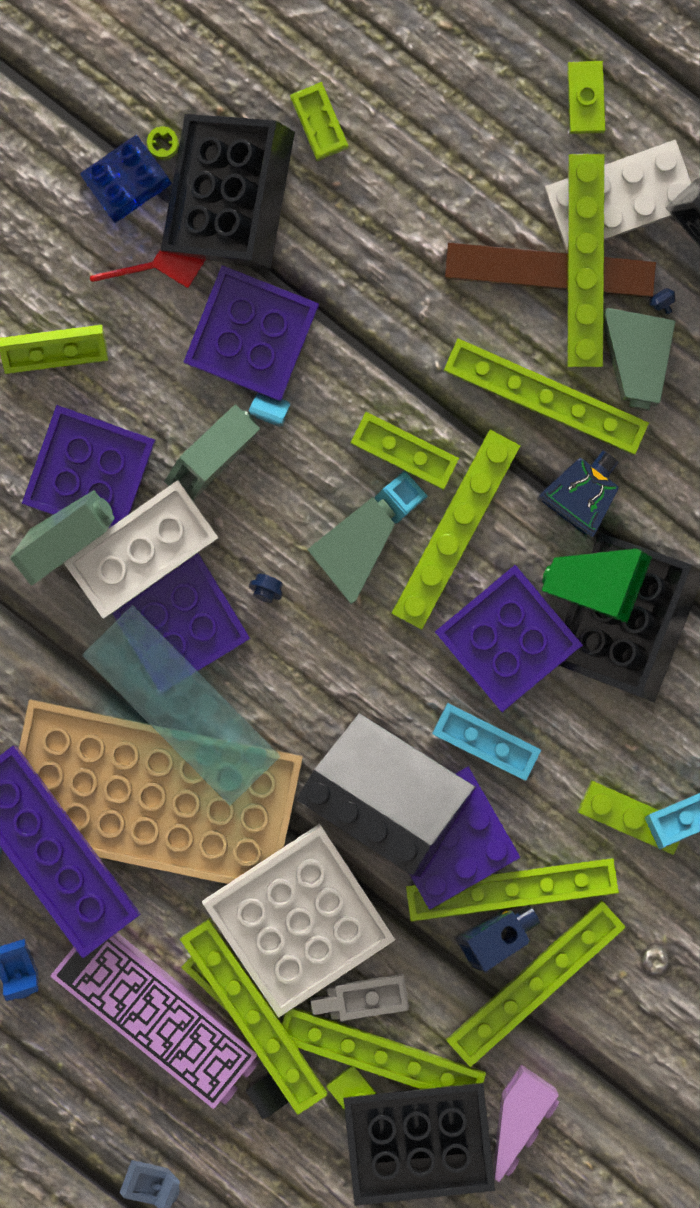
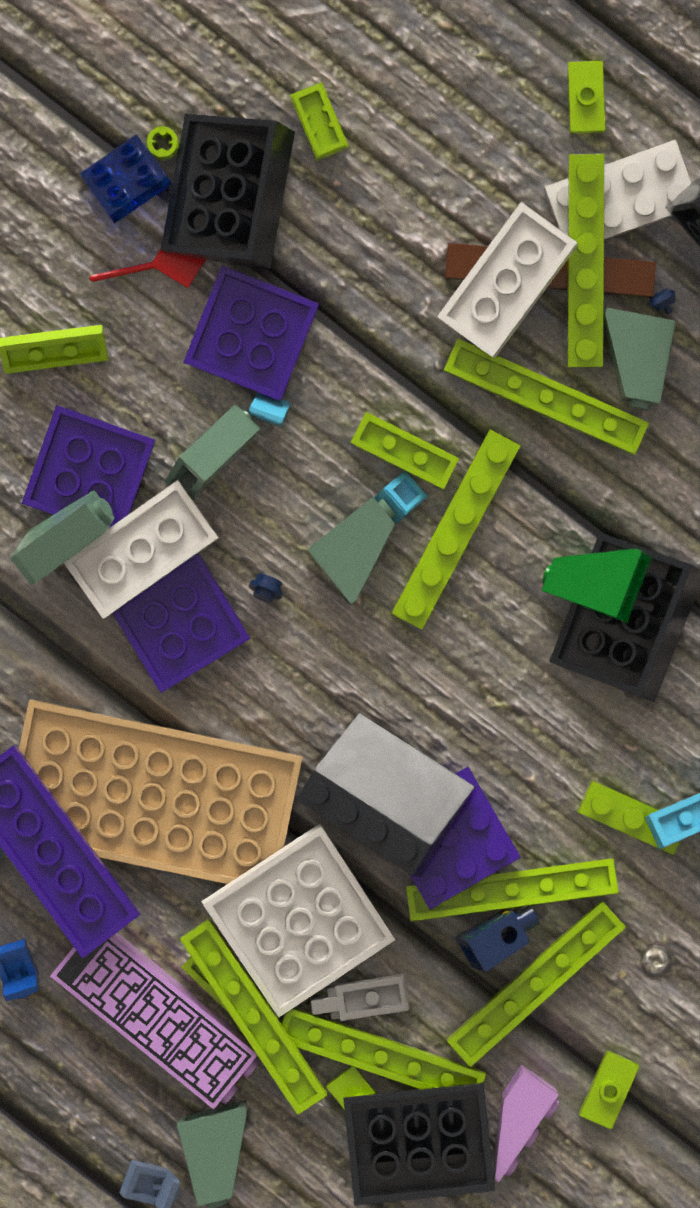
clear light blue plate [82,605,281,806] -> none
black slope [246,1072,289,1120] -> none
medium azure plate [432,703,541,781] -> none
dark purple plate [435,565,583,713] -> none
dark blue torso [537,450,619,538] -> none
none -> sand green slope [177,1100,248,1208]
none -> white plate [437,202,579,359]
none -> lime plate [579,1050,640,1130]

